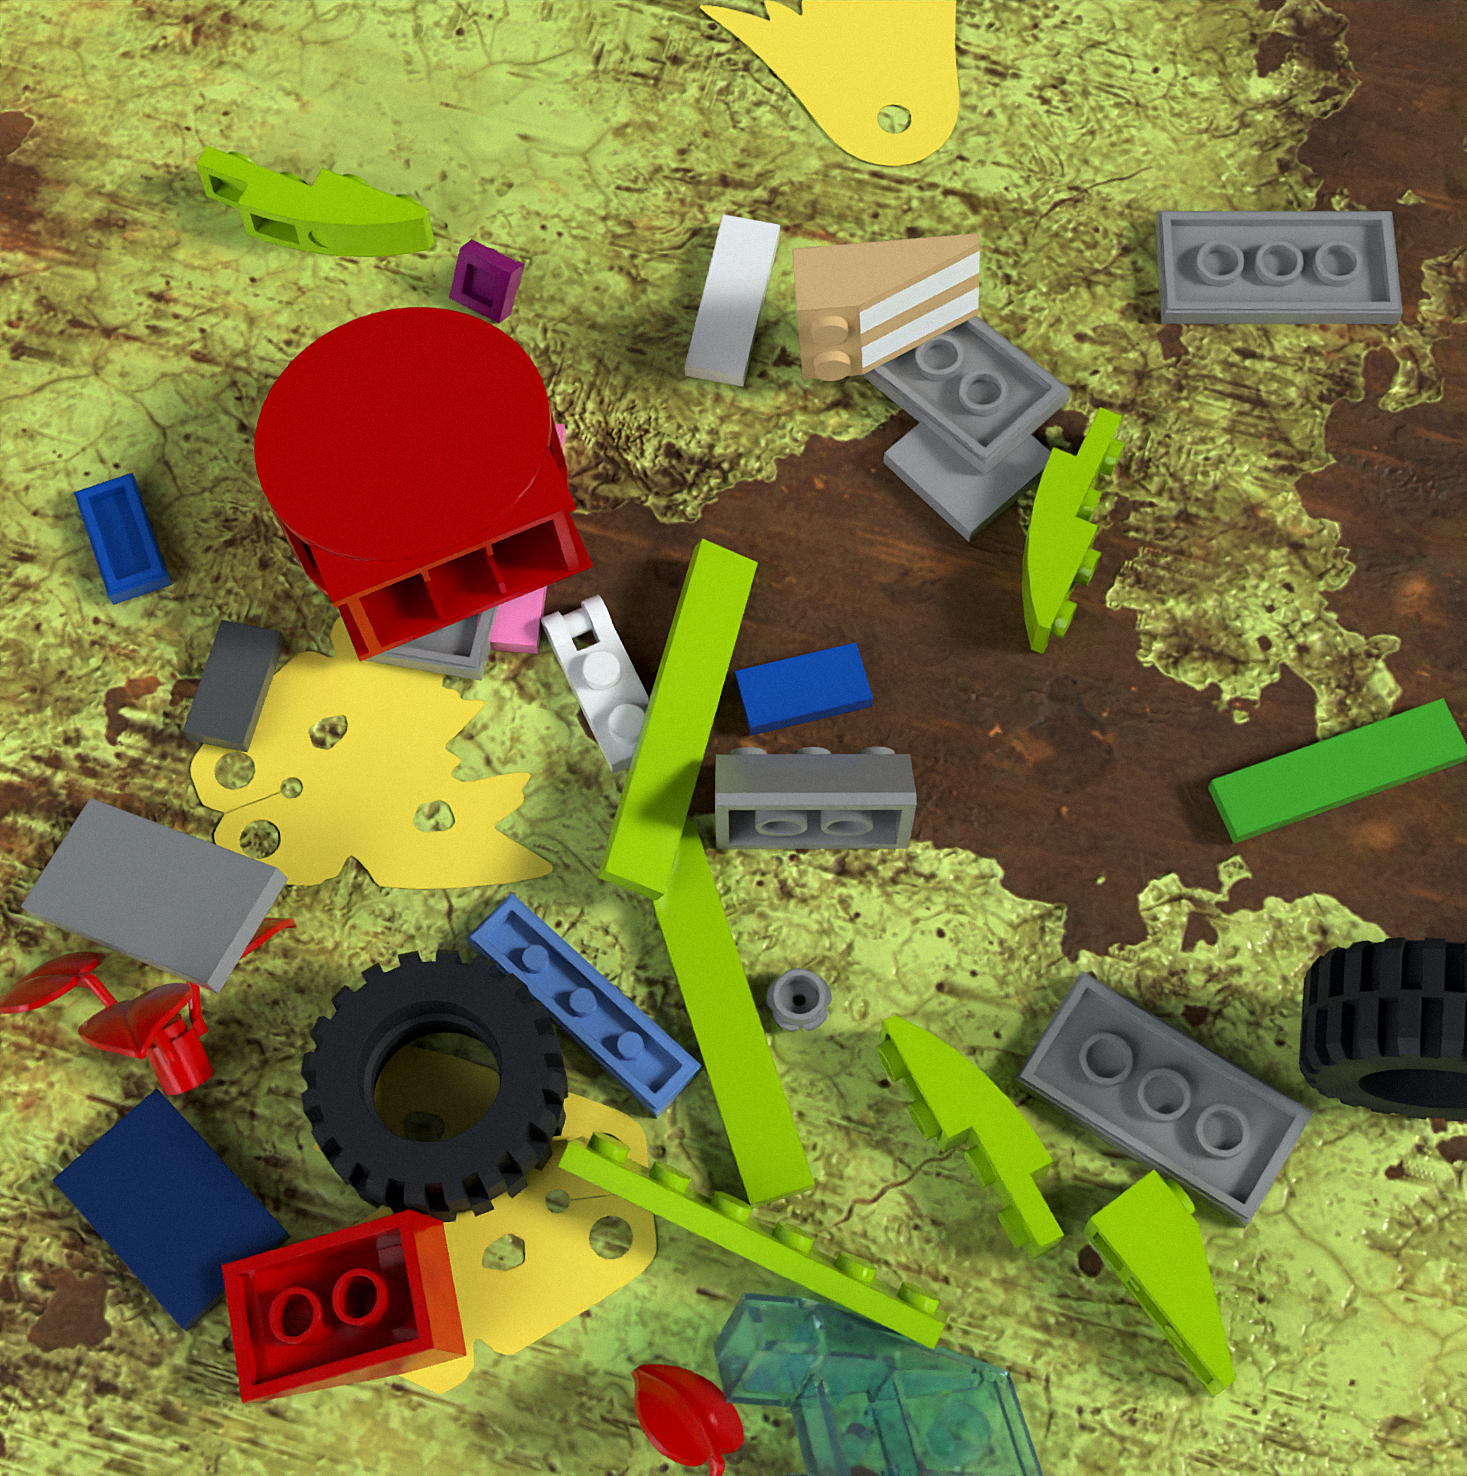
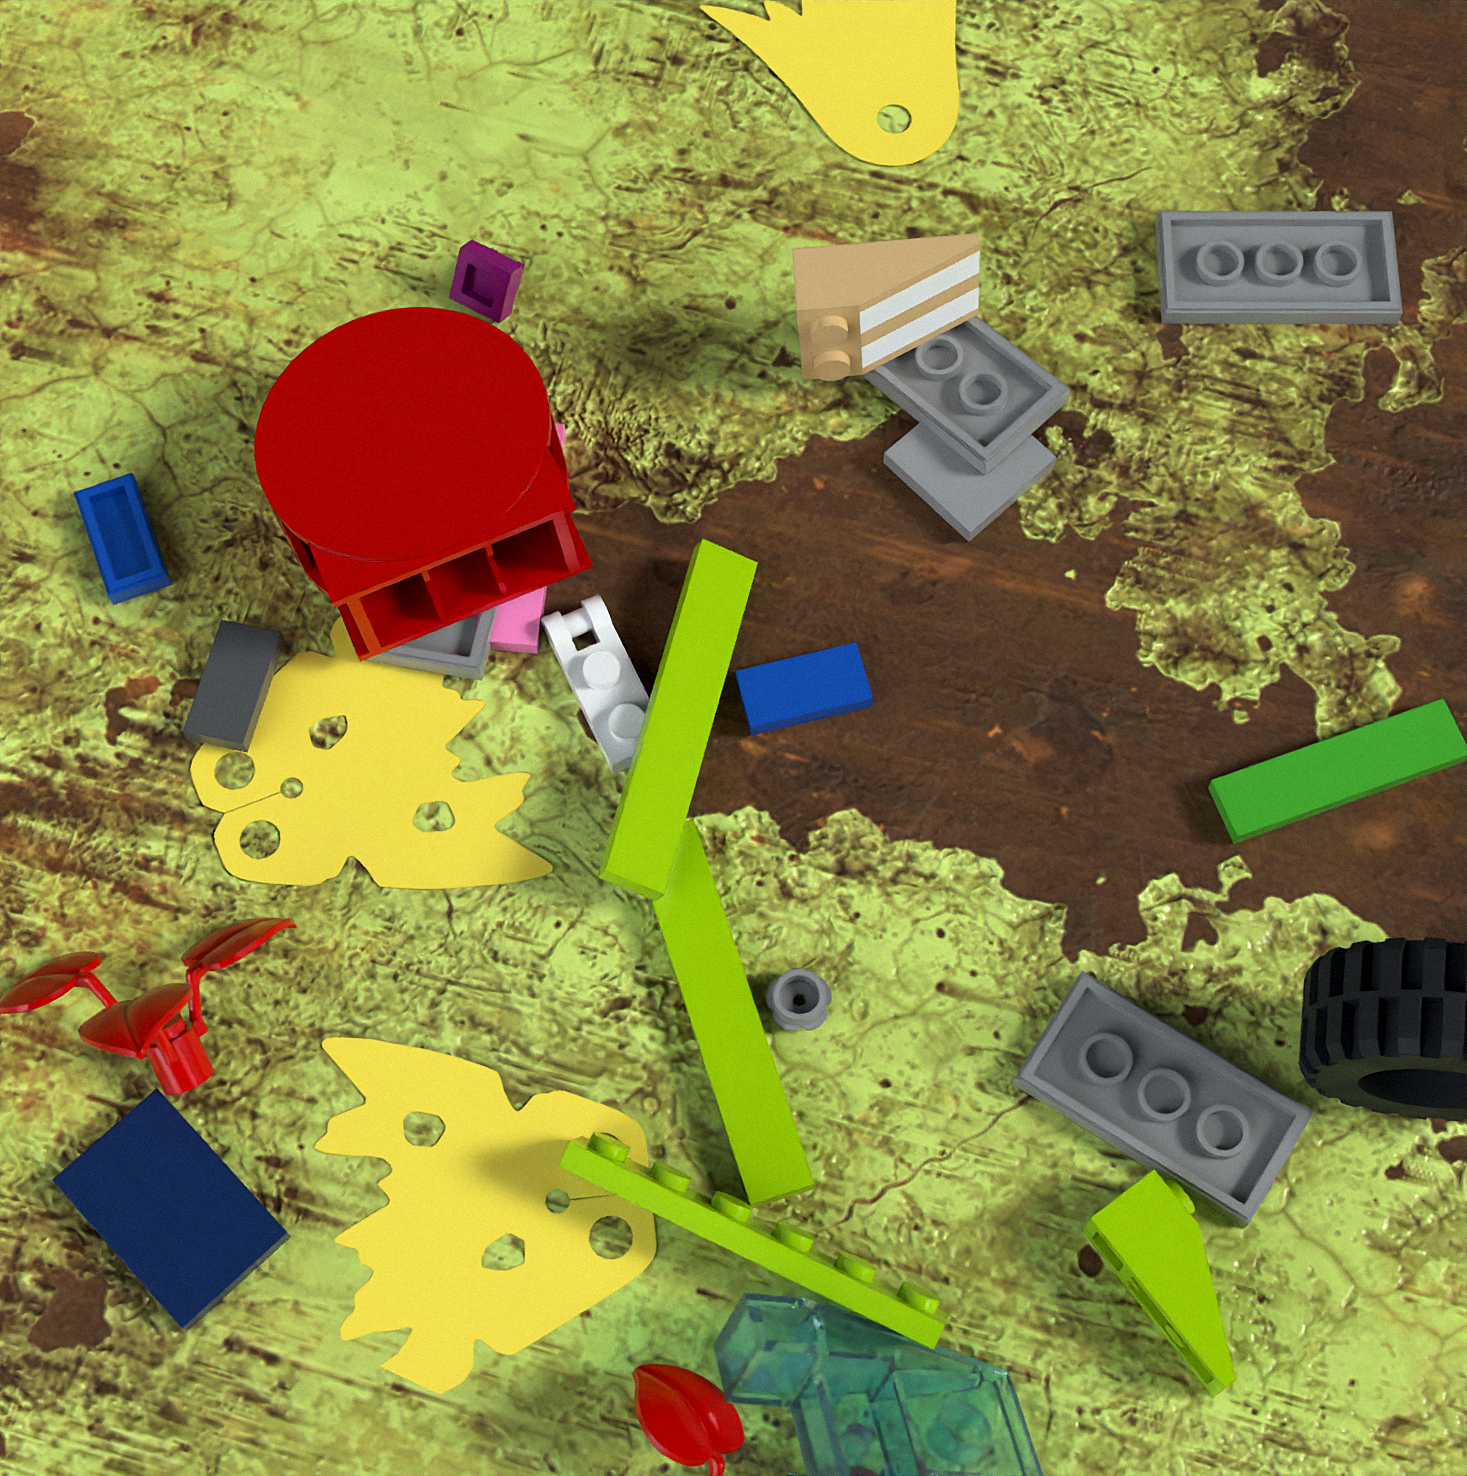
light grey tile [21,798,288,994] -> none
lime slope [196,146,435,257] -> none
red slope [222,1209,467,1404] -> none
black tyre [301,949,568,1222] -> none
medium blue tile [466,893,702,1119] -> none
white tile [685,214,780,387] -> none
light grey slope [715,747,916,849] -> none
lime slope [876,1014,1064,1260] -> none
lime slope [1022,407,1125,654] -> none

